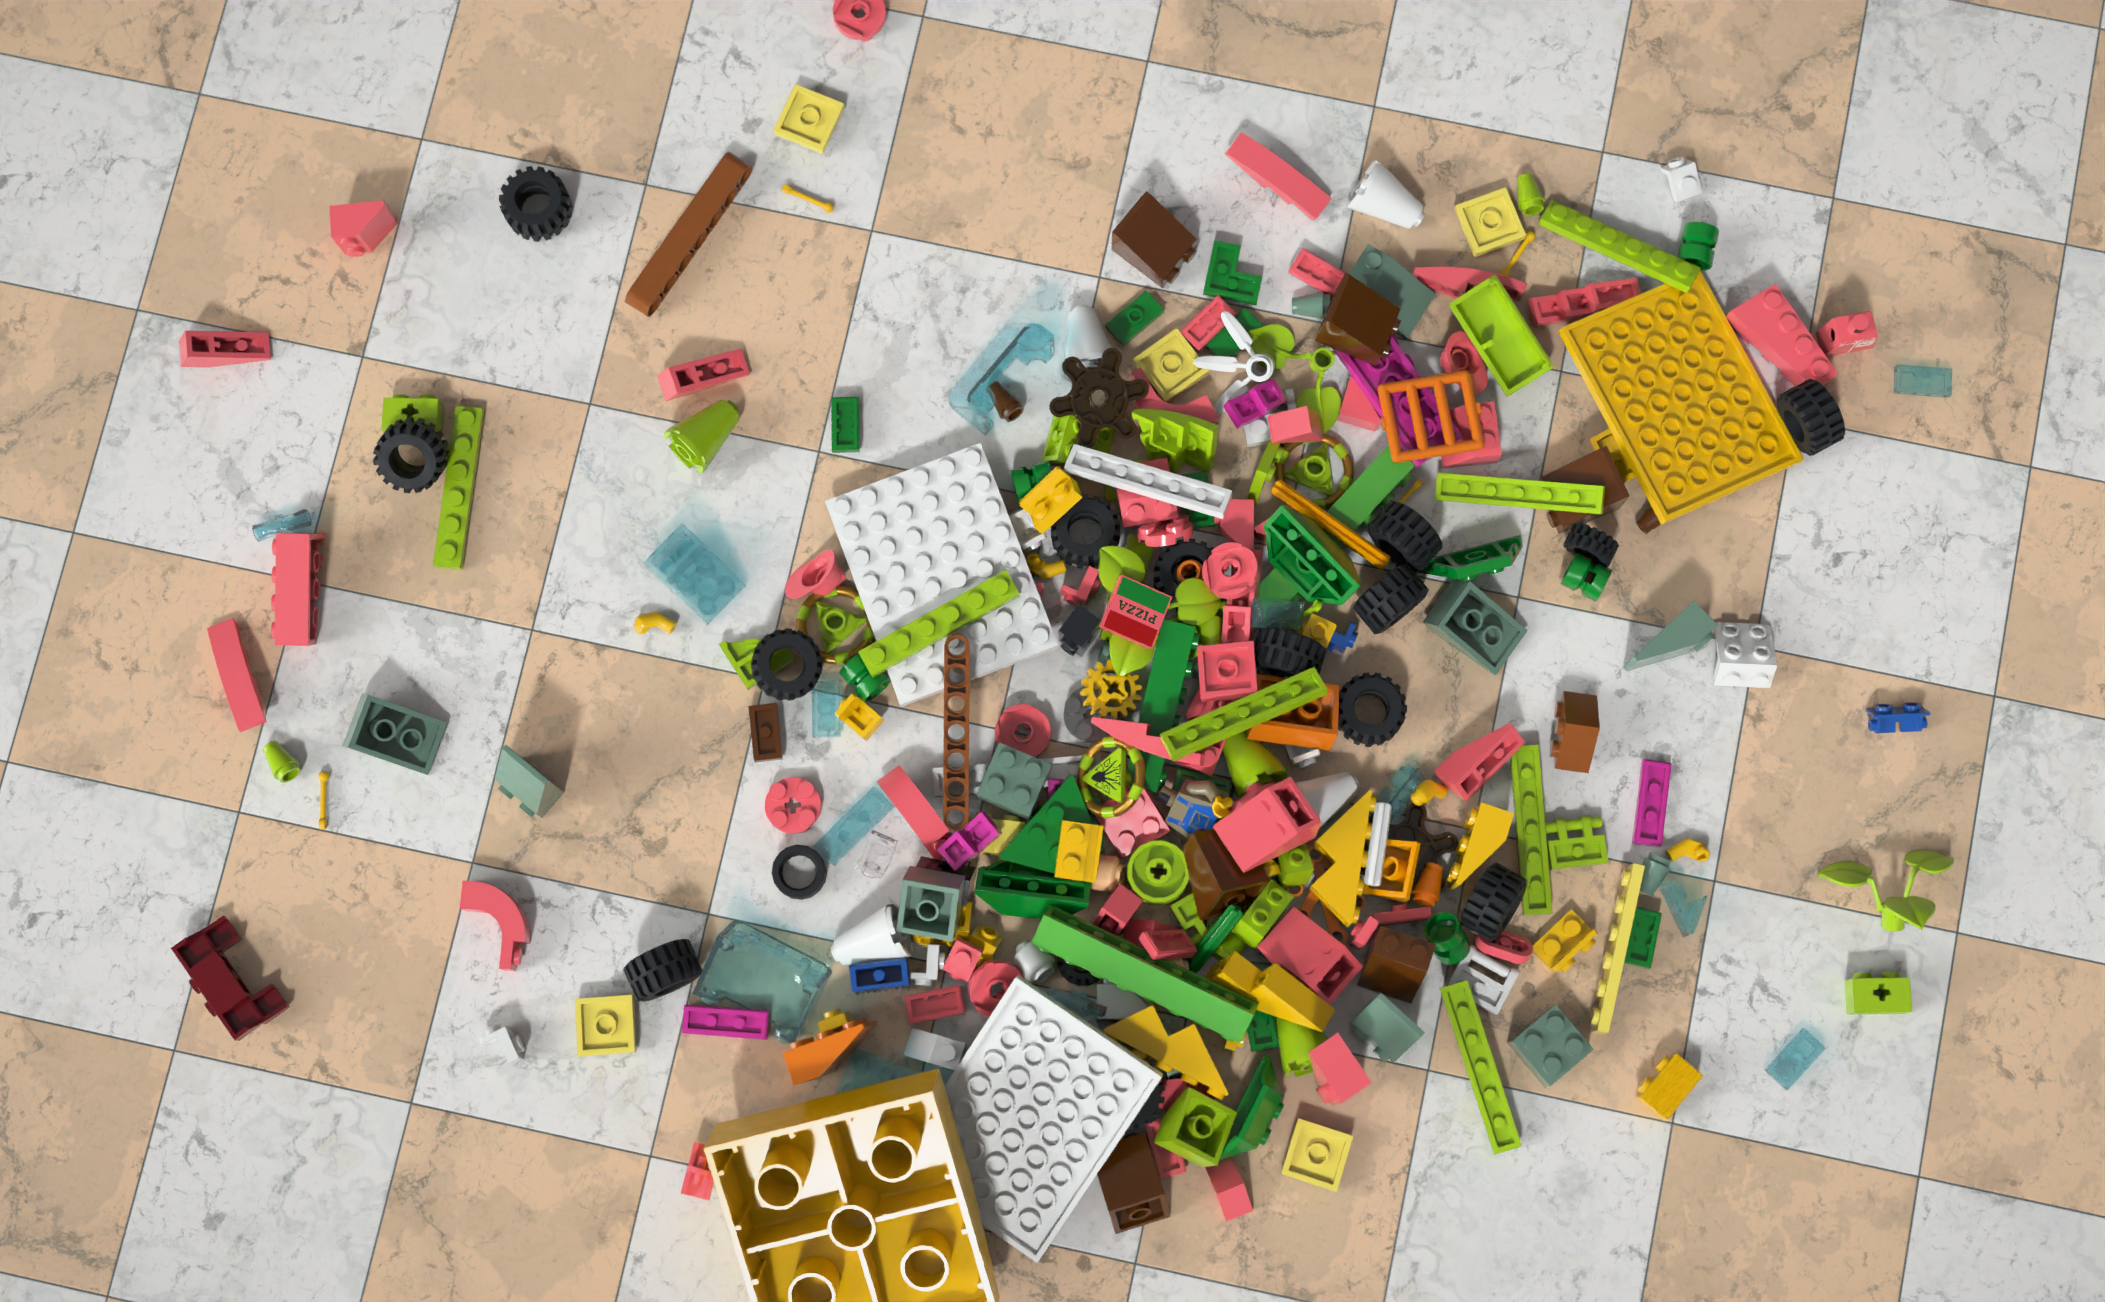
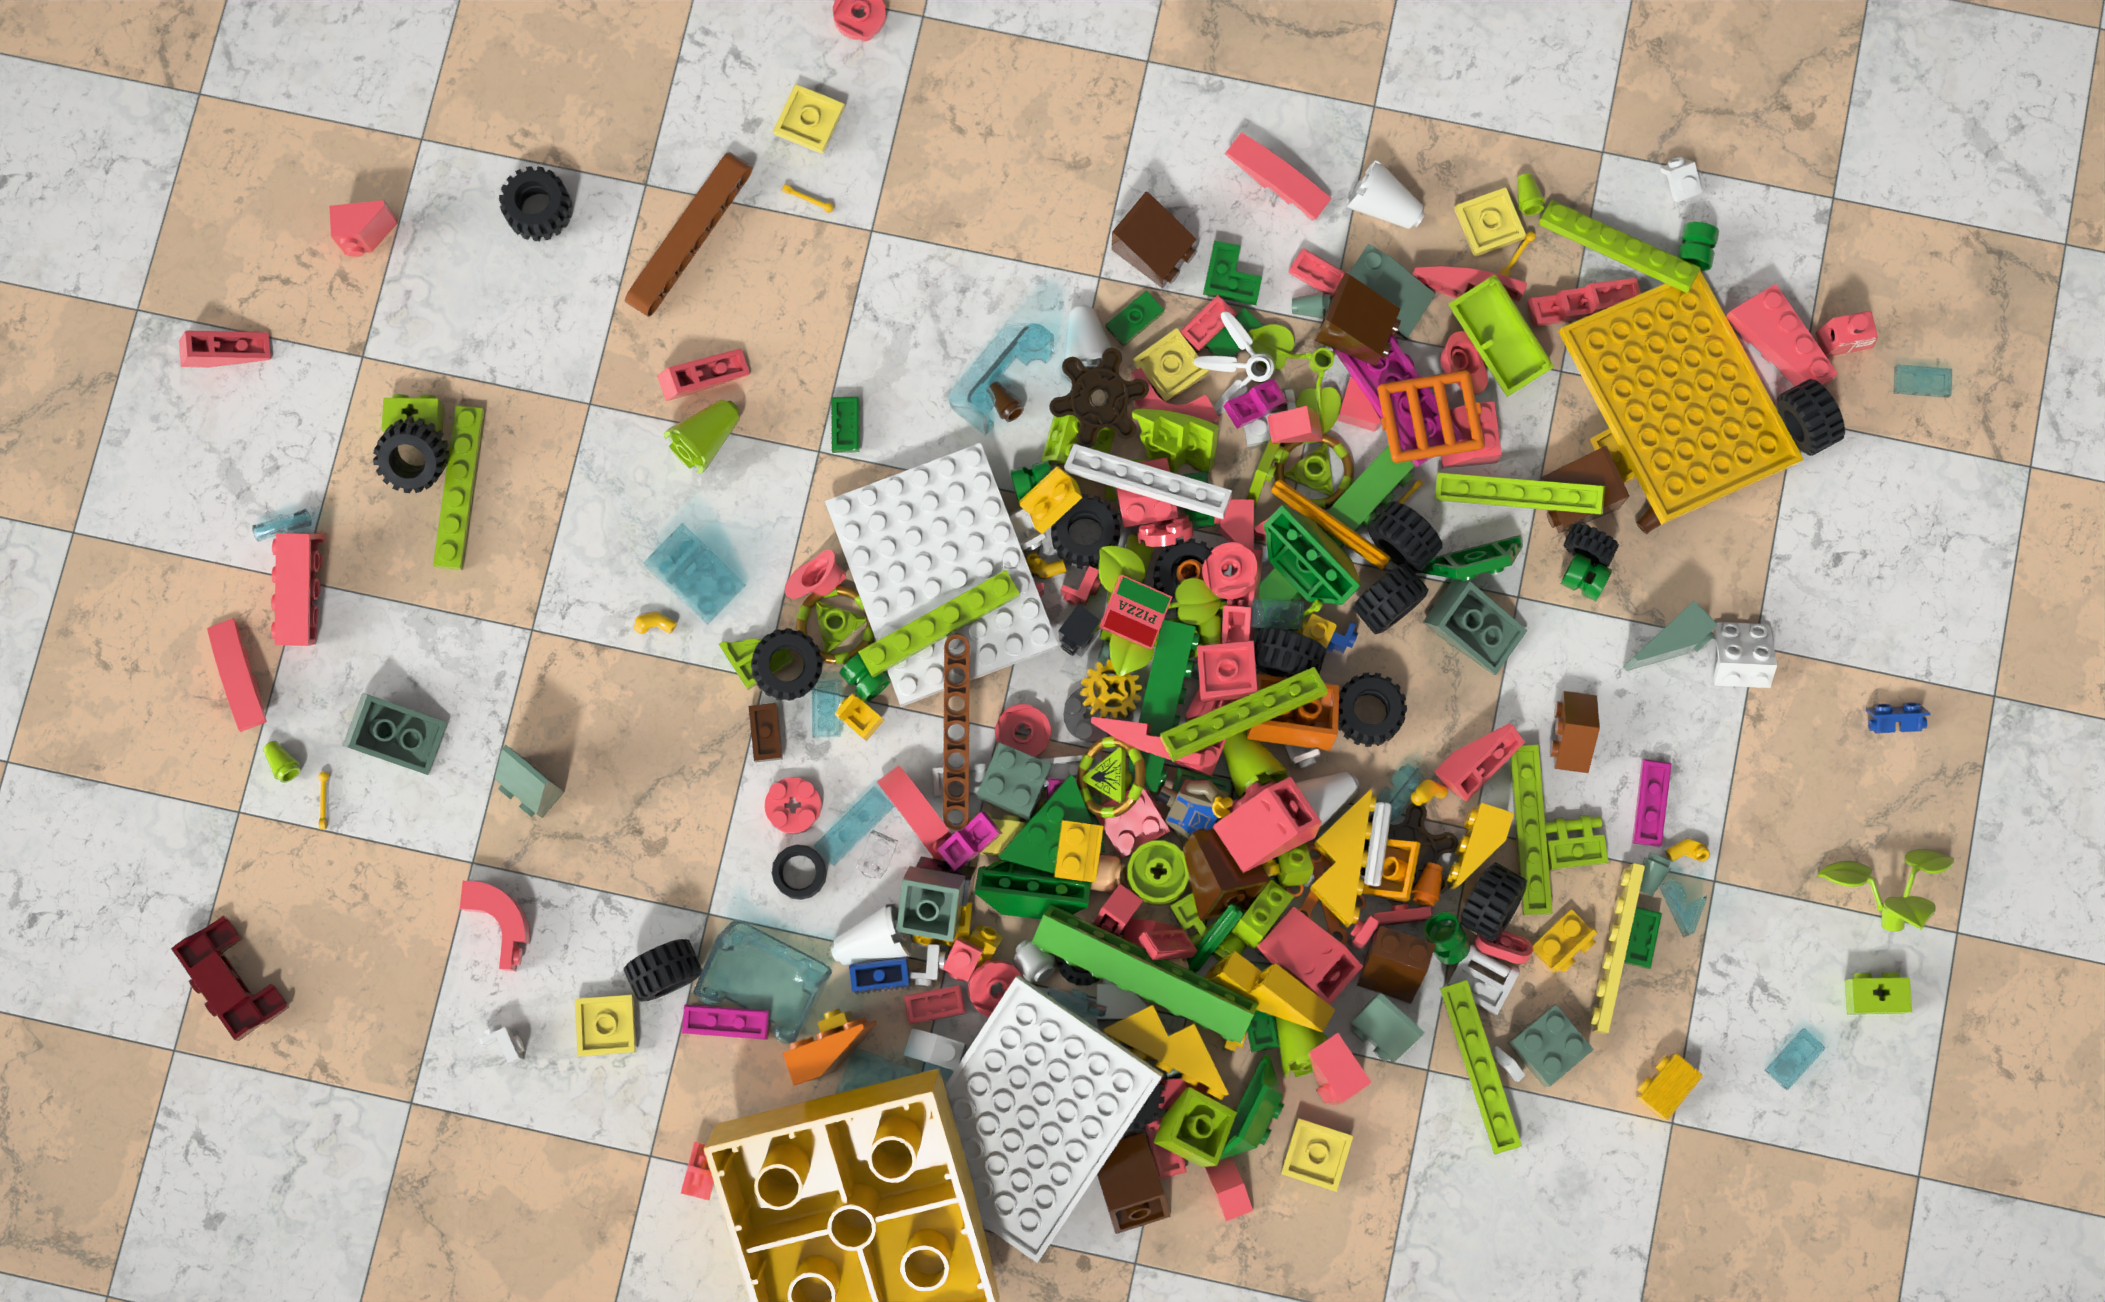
none -> white tile [1491,1046,1525,1082]

